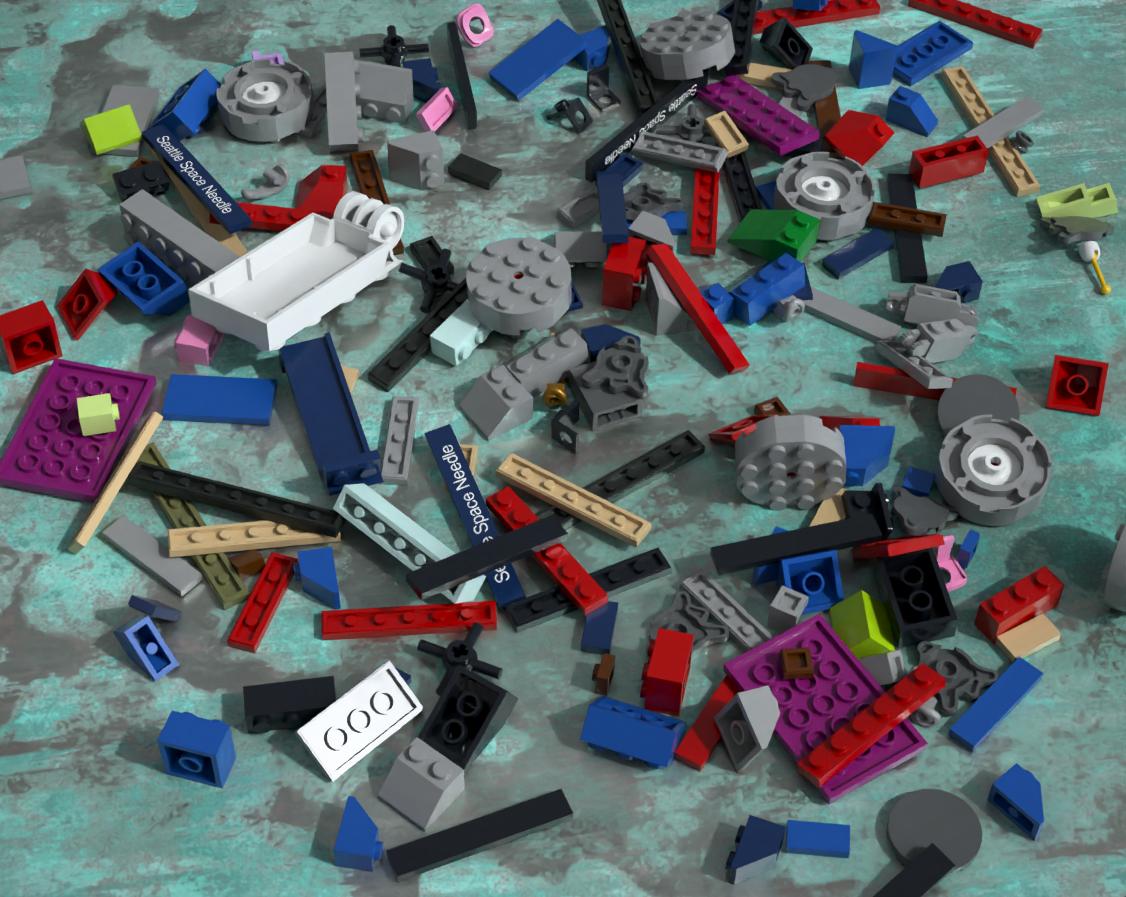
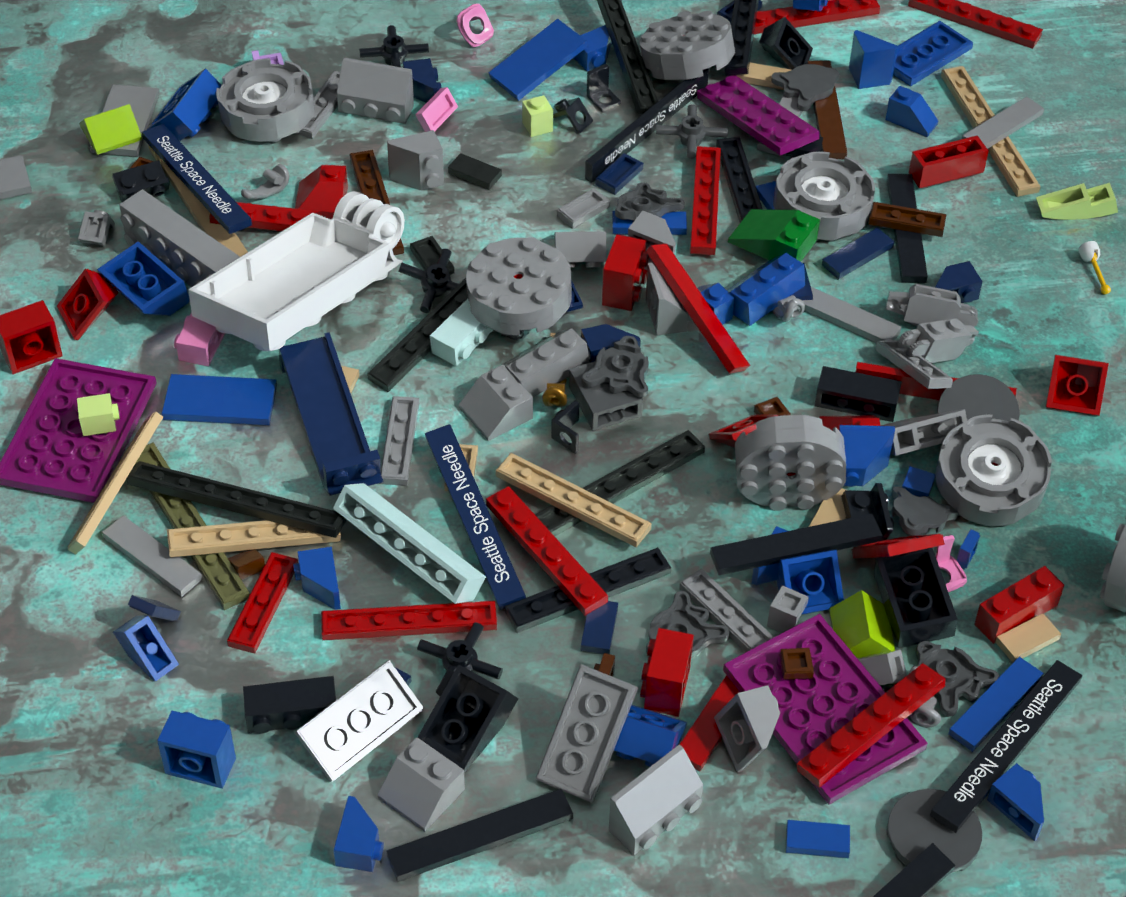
light grey brick [324,52,363,152] -> none
black tile [406,515,568,600] -> none
black tile [447,22,477,130] -> none
dark blue tile [596,171,629,243] -> none
light grey tile [632,131,728,173] -> none
tan tile [704,111,749,158] -> none
dark blue slope [725,815,786,885] -> none
red slope [823,110,895,166] -> none
dark grey bush [1010,130,1034,154] -> none
dark grey tile [1040,216,1114,244] -> none
none -> light grey bracket [78,210,115,246]
none -> yellowish green brick [522,95,553,137]
none -> light grey tile [536,664,638,803]
none -> slope [609,745,703,855]
none -> black brick [815,366,902,422]
none -> light grey slope [881,409,967,456]
none -> black tile [930,660,1083,833]

